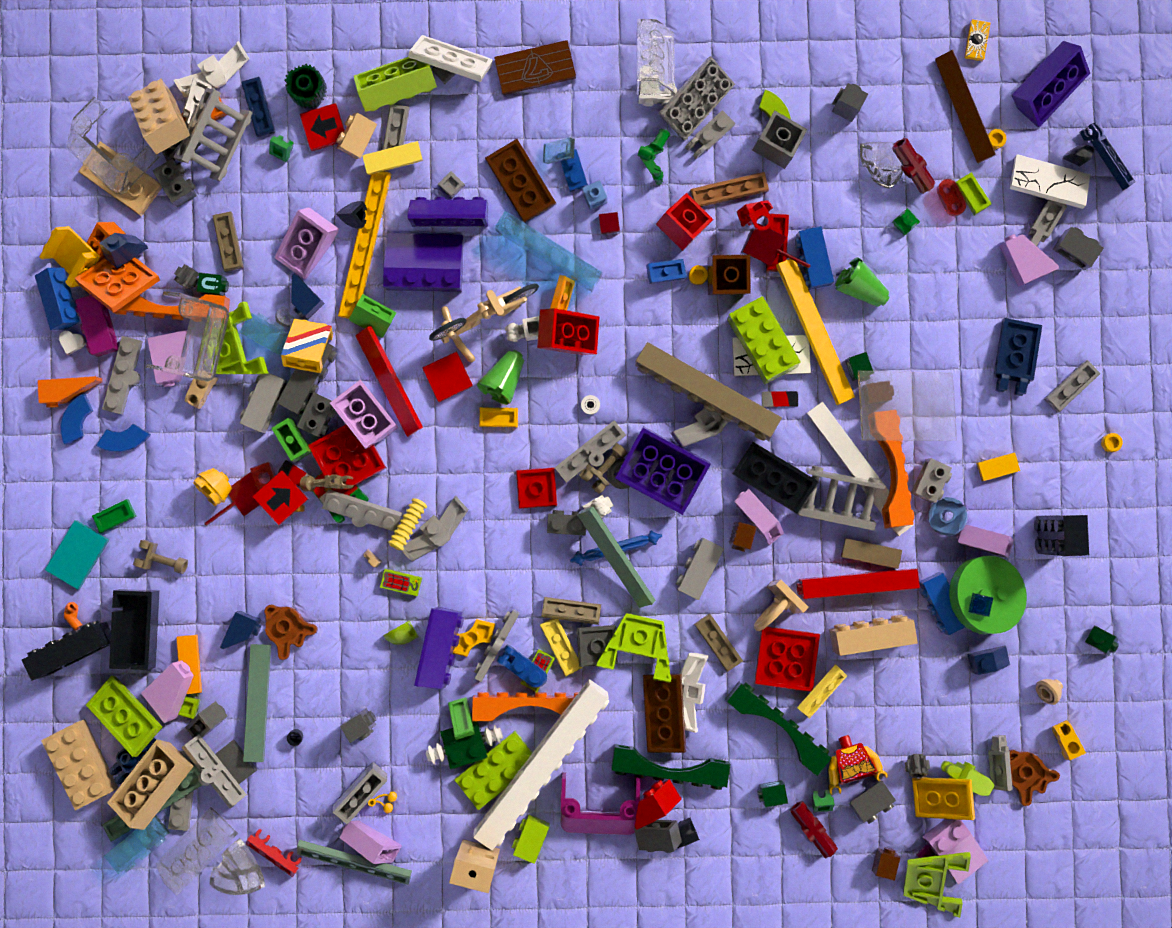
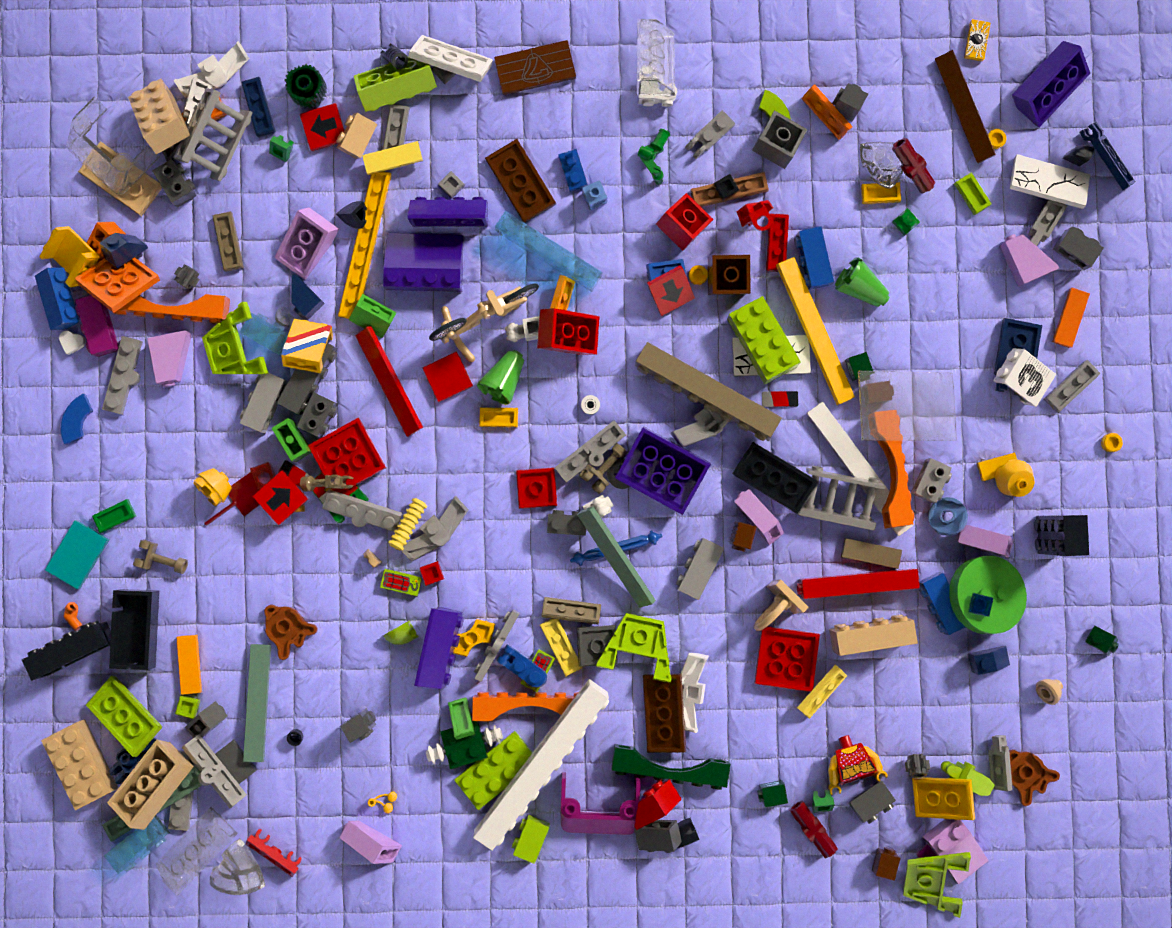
orange slope [38,376,102,408] -> none
blue tile [96,424,151,452] -> none
lavender slope [141,660,194,723] -> none
clear windscreen [146,291,229,382] -> none
tan leg [185,370,219,409] -> none
dark green brick [197,272,229,296] -> none
dark blue slope [220,611,261,649] -> none
sand green tile [297,840,412,885] -> none
lavender slope [330,379,398,449] -> none
light grey brick [333,762,387,825] -> none
tan brick [449,839,500,893] -> none
clear light blue tile [543,138,575,164] -> none
dark red tile [599,212,620,234] -> none
light grey tile [659,56,735,140] -> none
dark tan tile [694,613,743,672] -> none
dark green arch [725,681,832,776] -> none
dark red piece [743,223,811,268] -> none
clear red plate [937,179,966,216] -> none
yellow leg [1052,720,1086,760] -> none
none -> black hinge [380,43,408,70]
none -> red plate [420,561,445,586]
none -> red tile [647,265,695,316]
none -> black tile [713,174,739,201]
none -> orange tile [802,84,852,140]
none -> yellow tile [861,182,901,204]
none -> white panel [993,348,1056,407]
none -> yellow cone [995,459,1035,497]
none -> orange tile [1052,288,1090,348]

